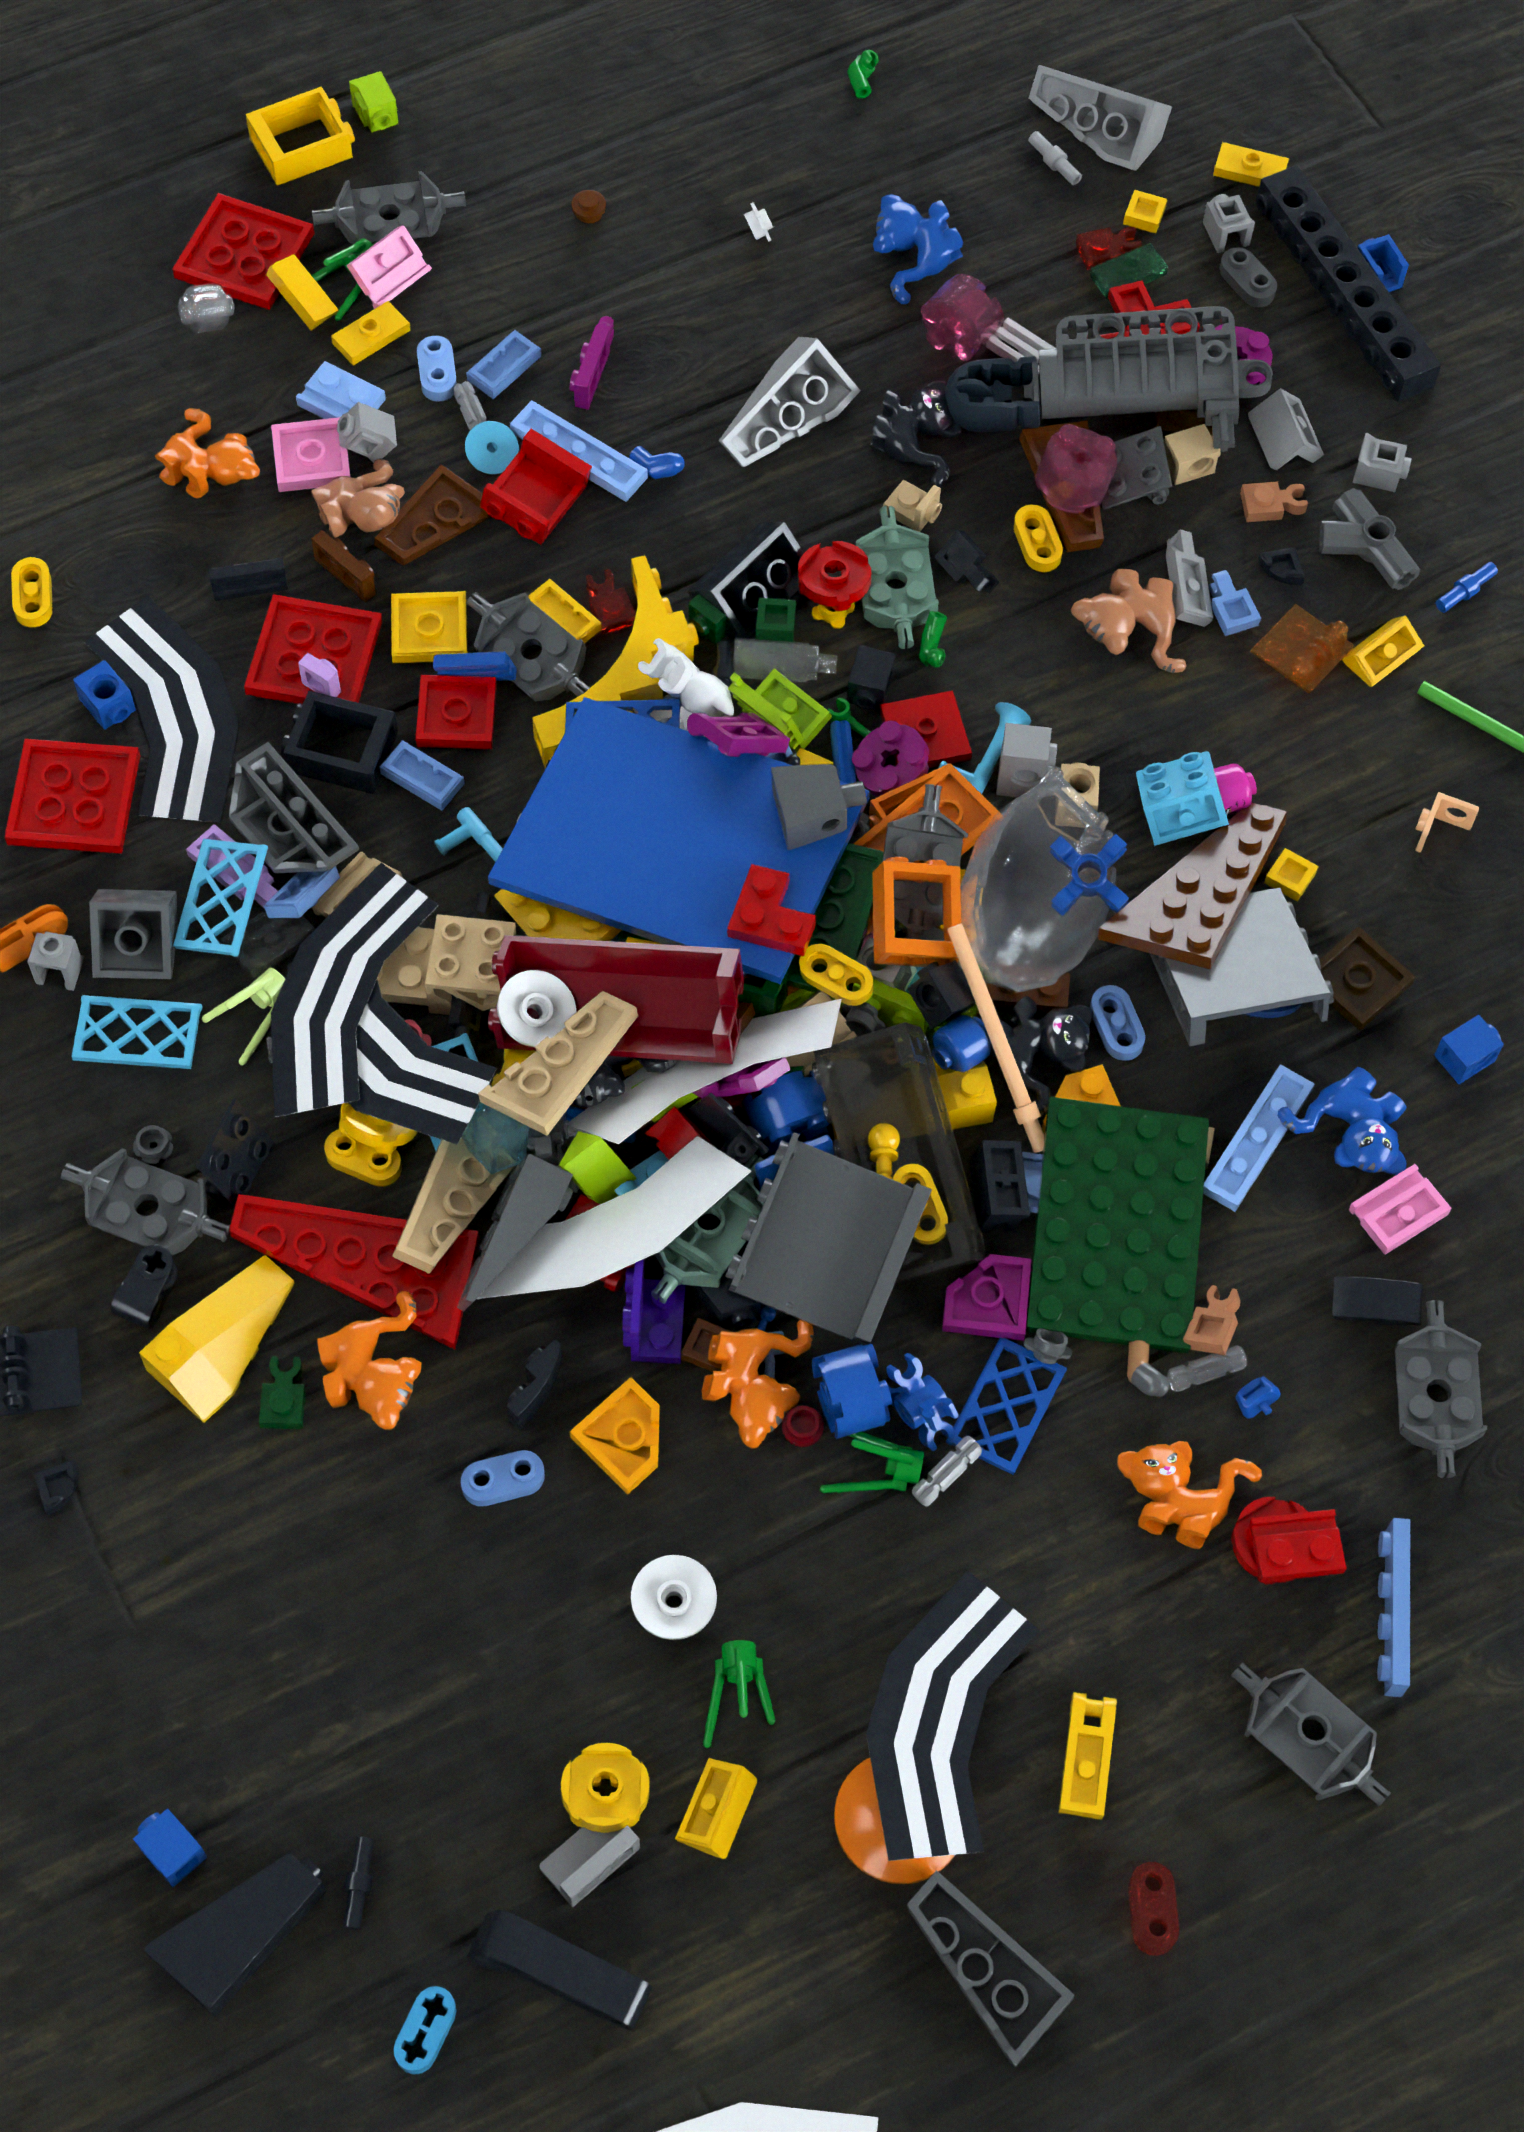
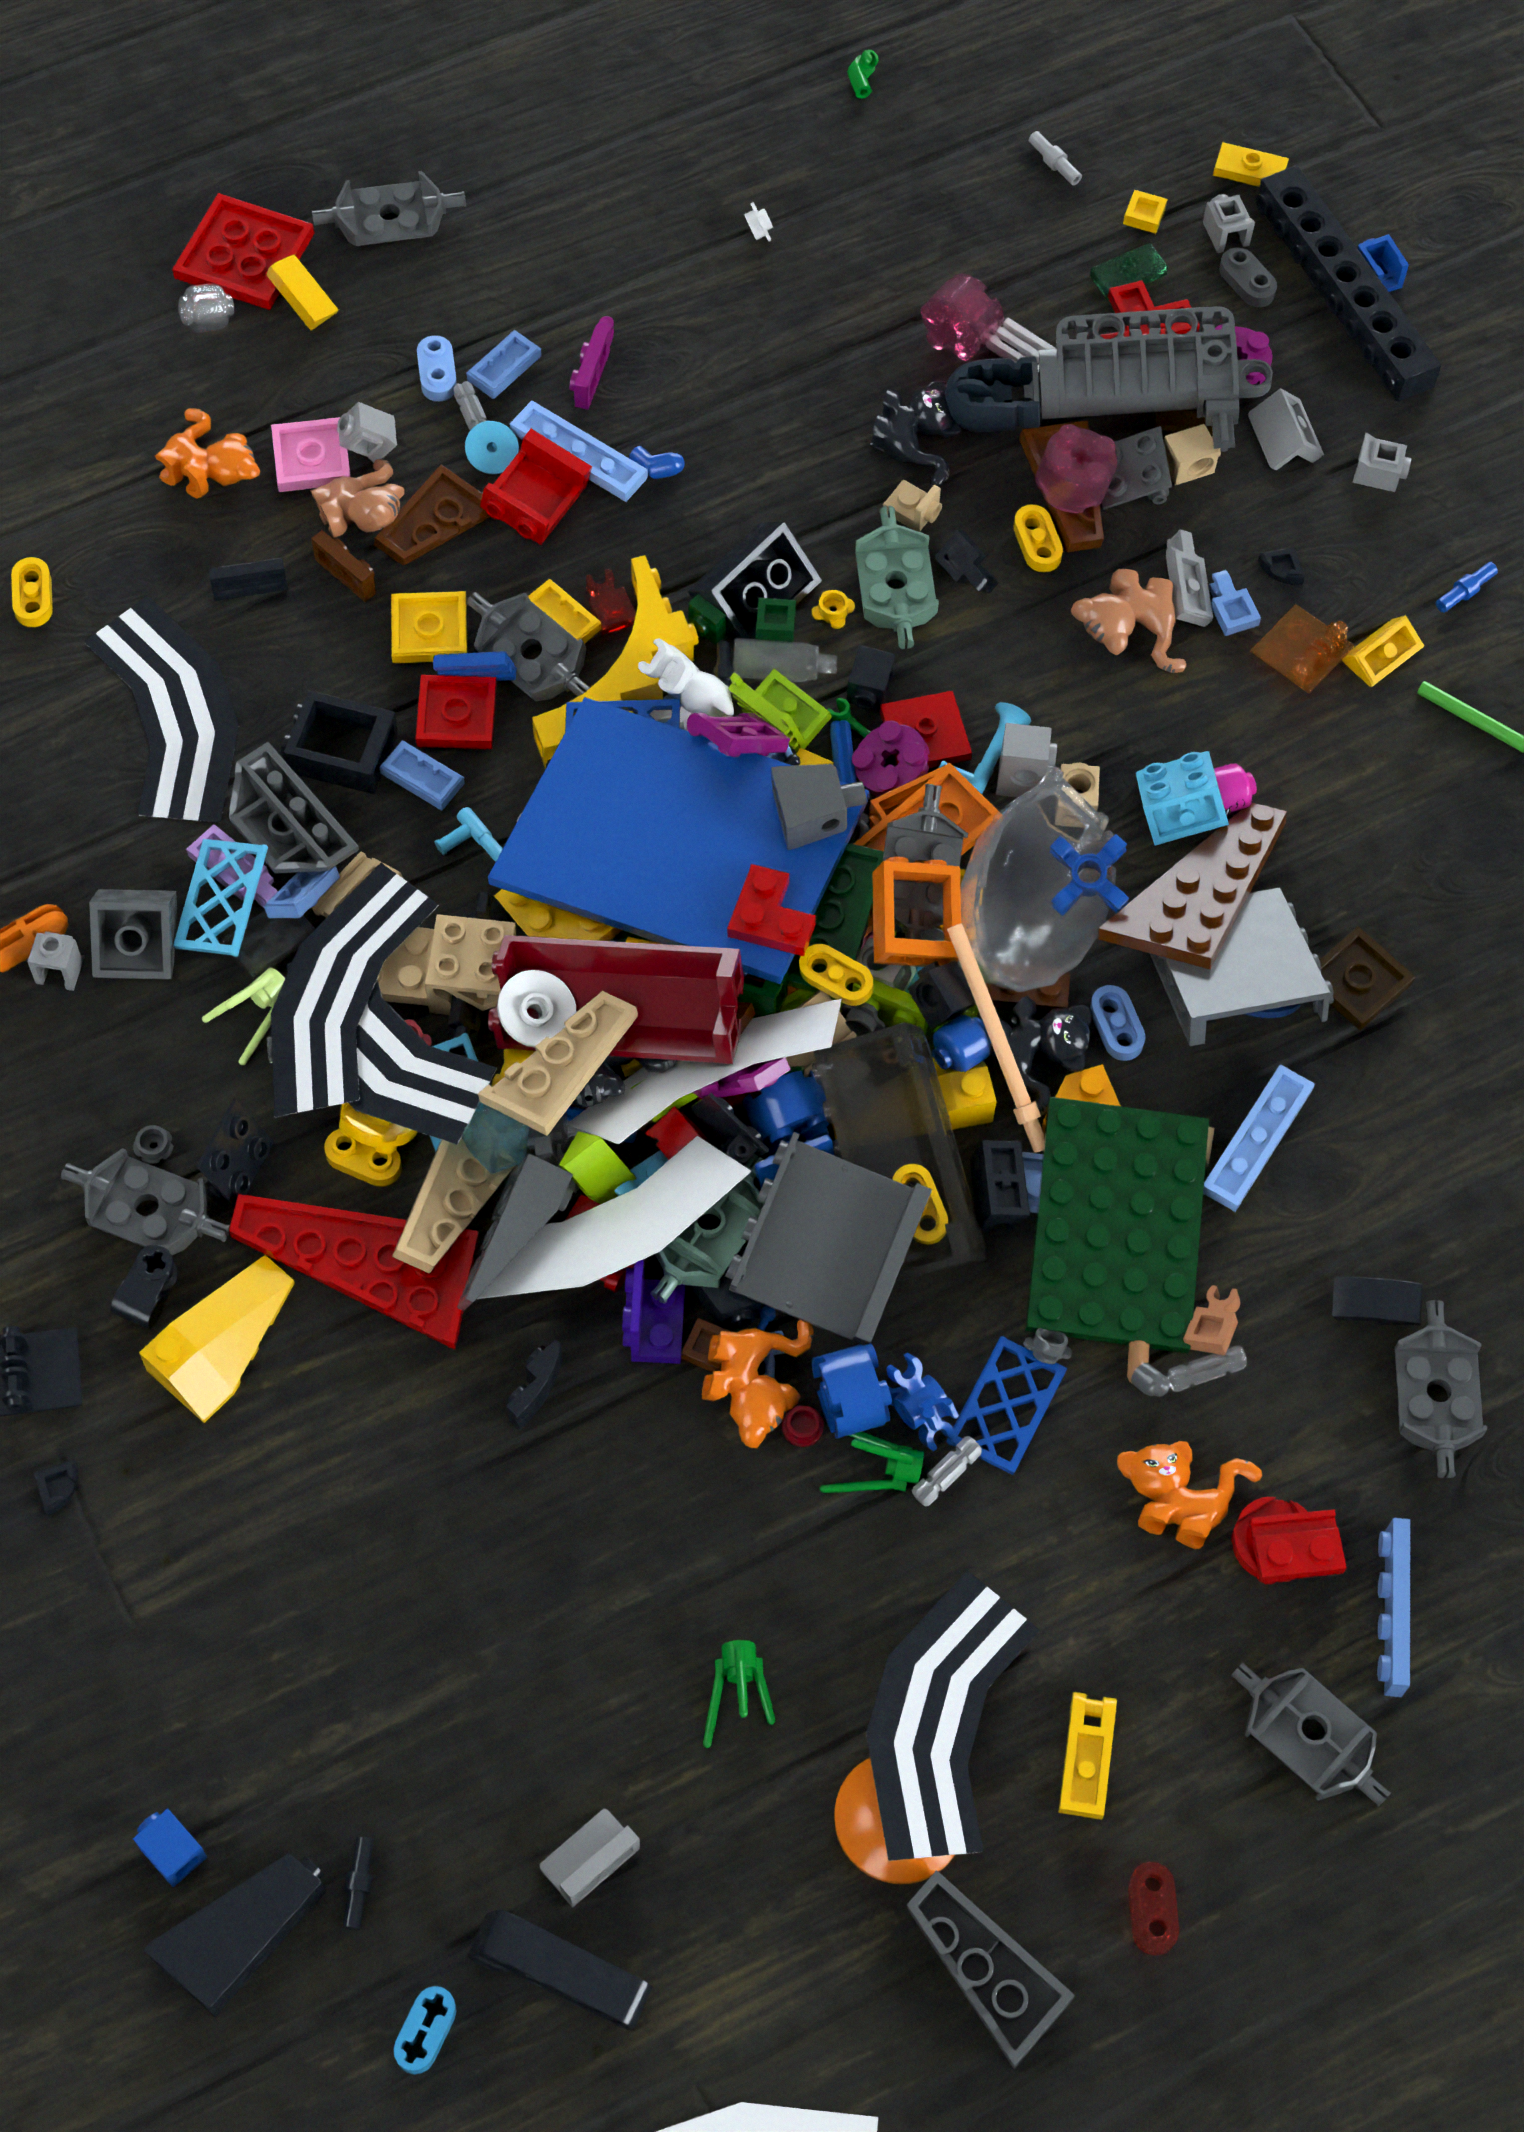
red plate [5,739,140,854] -> none
medium azure window [72,995,203,1069] -> none
blue brick [73,660,136,730] -> none
red plate [244,594,383,704] -> none
yellow window [246,86,355,186] -> none
dark green plate [259,1356,306,1429] -> none
light blue plate [296,361,386,419] -> none
lavender plate [298,652,341,697] -> none
green plant [311,238,373,321] -> none
orange animal [318,1291,421,1430] -> none
yellow plate [331,301,410,366] -> none
bright pink plate [346,225,432,309] -> none
lime window [349,71,398,133] -> none
medium blue plate [461,1450,545,1506] -> none
yellow plate [561,1743,650,1833] -> none
light orange plate [570,1377,660,1495] -> none
reddish brown plate [571,190,606,223] -> none
white dish [631,1555,717,1640] -> none
yellow slope [675,1758,757,1859] -> none
light grey wedge [719,337,861,467] -> none
red plate [798,541,872,611] -> none
yellow bar [867,1123,900,1179] -> none
blue animal [873,194,963,304] -> none
green arm [919,611,947,668] -> none
magenta plate [942,1254,1032,1340] -> none
light grey wedge [1028,65,1172,171] -> none
clear red plate [1076,226,1142,270] -> none
blue piece [1235,1376,1281,1419] -> none
nougat plate [1240,482,1308,522] -> none
yellow plate [1264,848,1319,902] -> none
blue animal [1277,1067,1407,1175] -> none
dark grey piece [1319,488,1420,590] -> none
bright pink plate [1349,1164,1451,1254] -> none
light nougat bracket [1415,792,1479,853] -> none
blue brick [1434,1015,1504,1084] -> none

